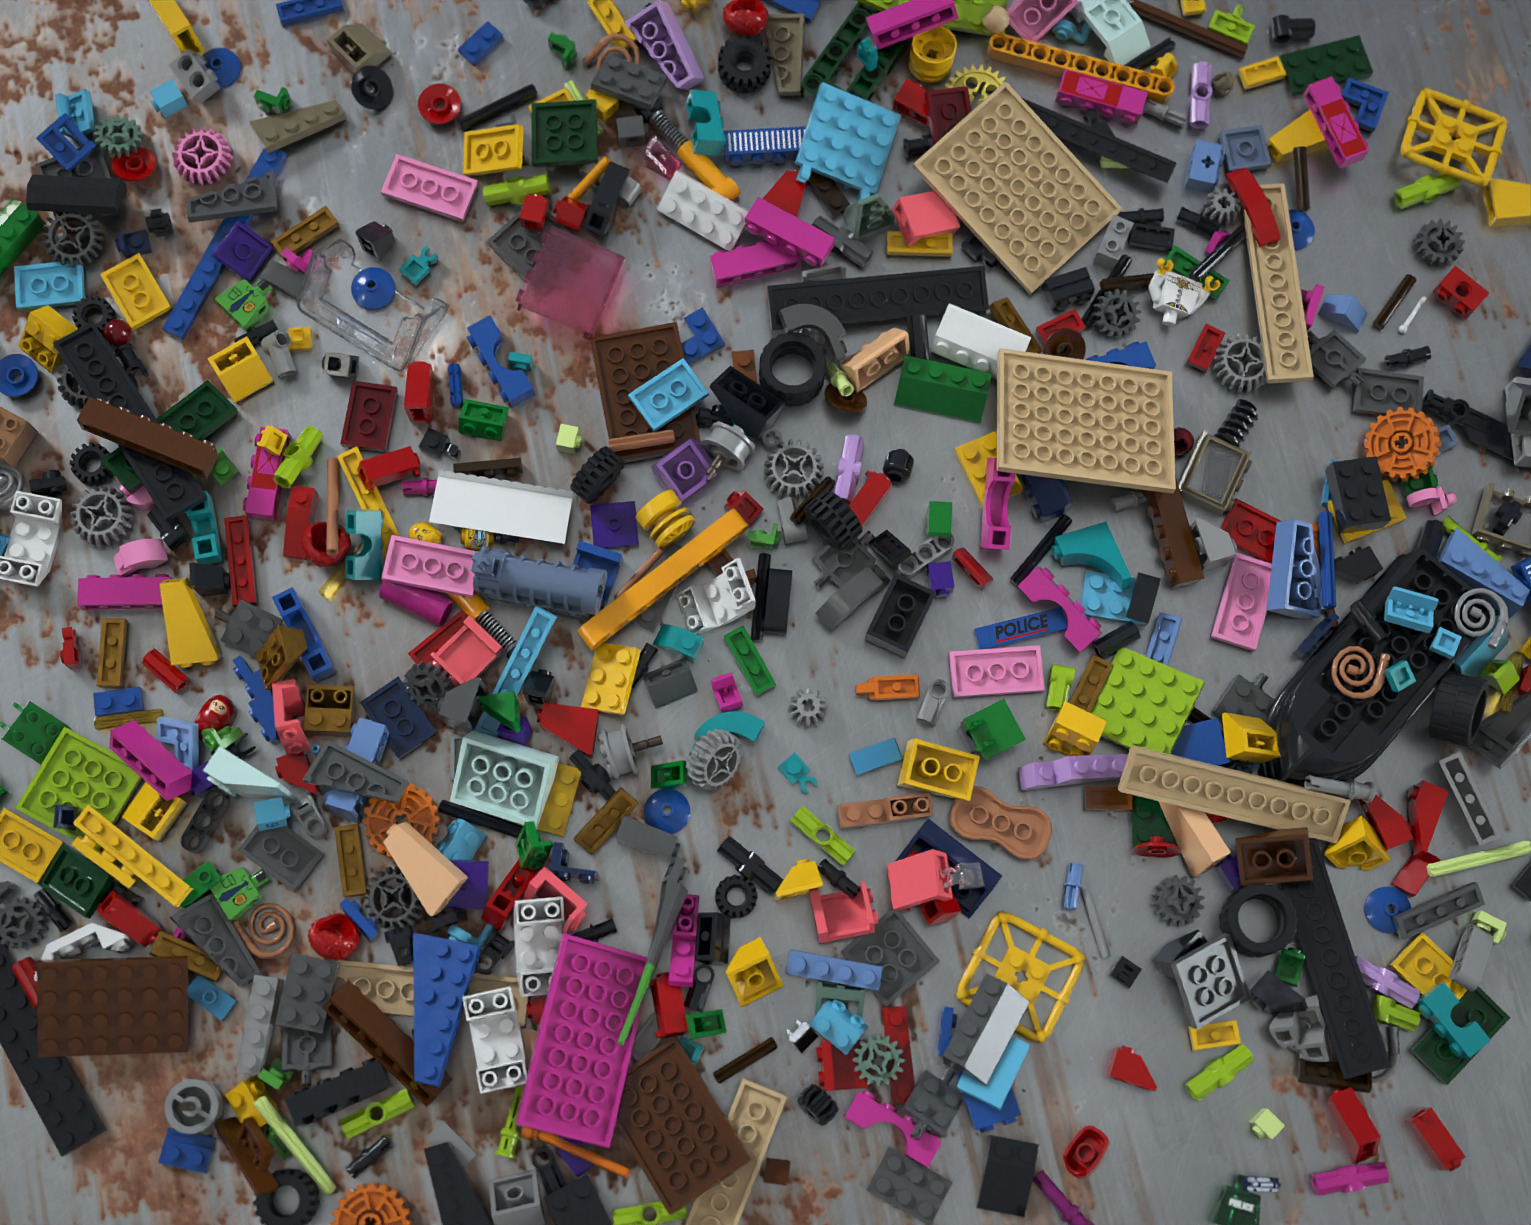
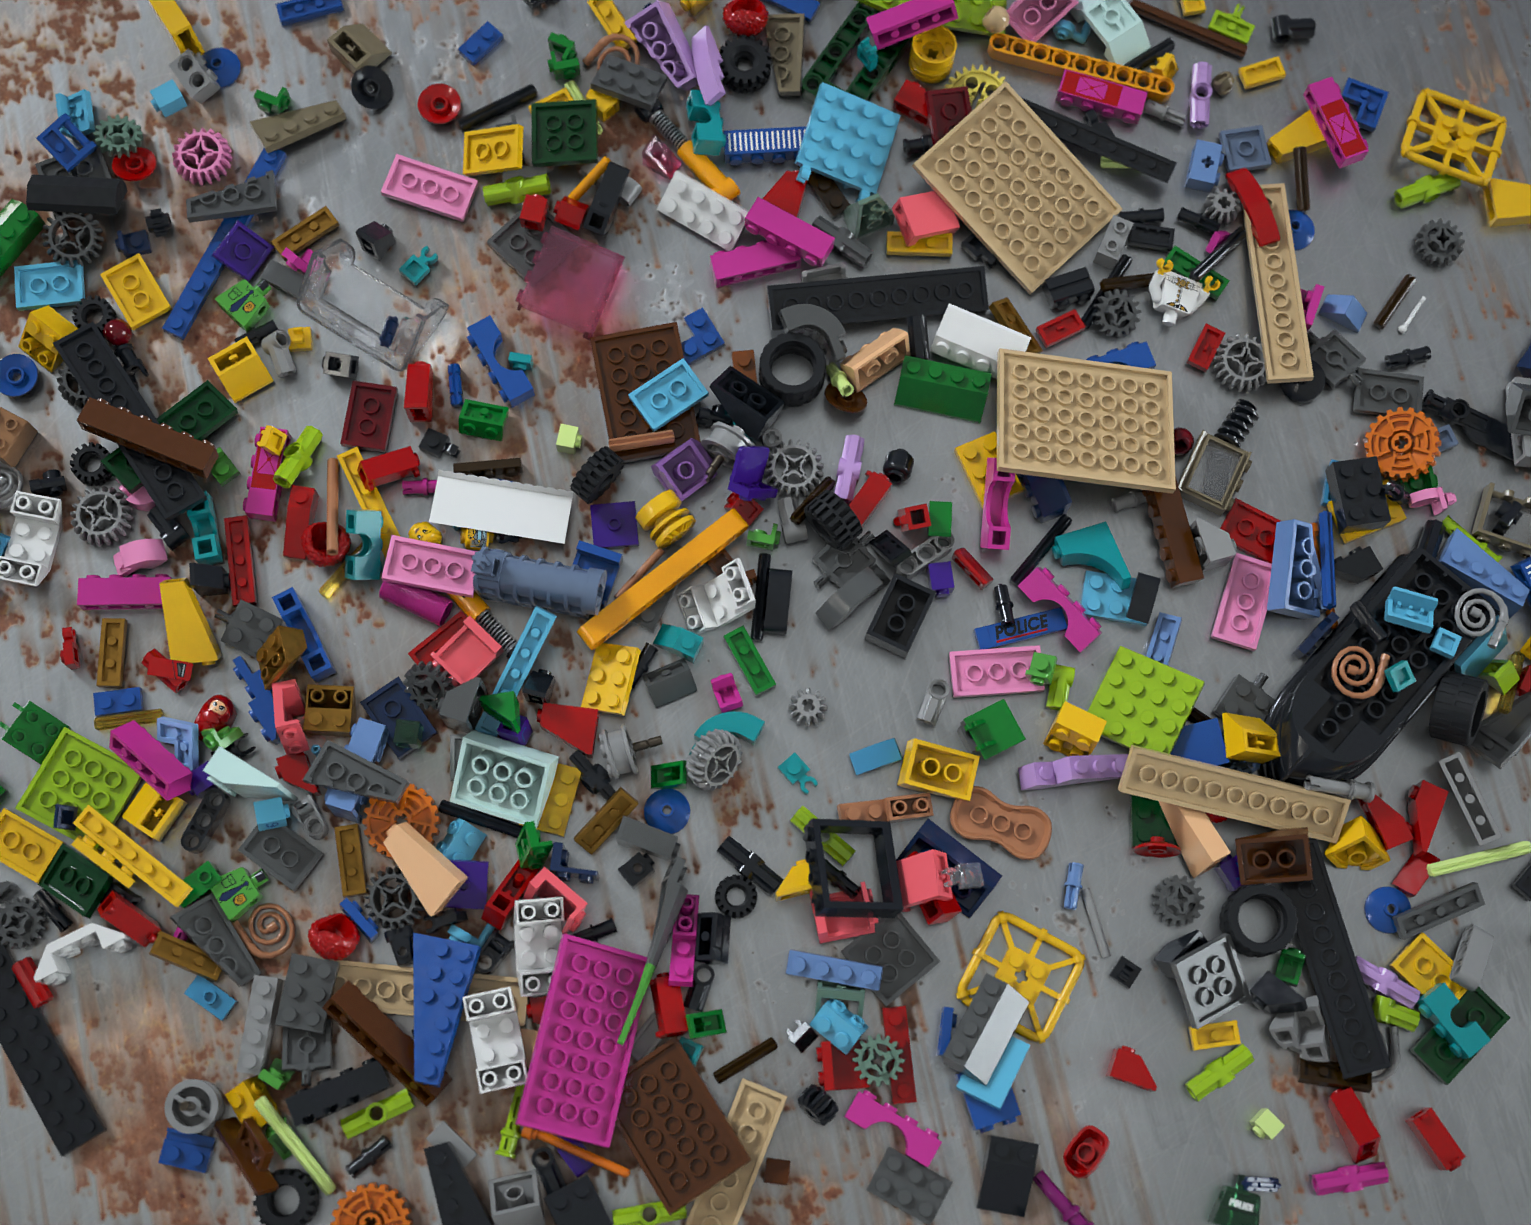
reddish brown plate [37,956,189,1058] -> none
blue dish [351,267,395,310] -> none
dark grey brick [616,115,649,147] -> none
yellow slope [726,937,783,1007] -> none
orange hinge [855,674,920,701] -> none
dark grey plate [901,1069,964,1141] -> none
reddish brown dish [1043,328,1086,360] -> none
pearl gold plate [1069,654,1114,713] -> none
dark orange plate [1084,786,1132,811] -> none
black axle [1091,621,1141,659] -> none
dark green plate [1279,35,1373,97] -> none
red brick [1432,266,1489,319] -> none
yellowish green bracket [1470,911,1507,946] -> none
none -> red sticker [147,657,193,681]
none -> dark blue axle [379,316,398,347]
none -> clear green brick [393,719,424,749]
none -> green bracket [547,51,581,80]
none -> black brick [618,852,655,889]
none -> lavender slope [692,26,726,106]
none -> dark purple bracket [728,446,778,501]
none -> black window [803,819,904,918]
none -> red brick [893,503,931,532]
none -> black axle [994,584,1015,628]
none -> bright green bracket [1025,652,1057,686]
none -> black dish [1280,360,1326,402]
none -> black axle [1382,481,1410,505]

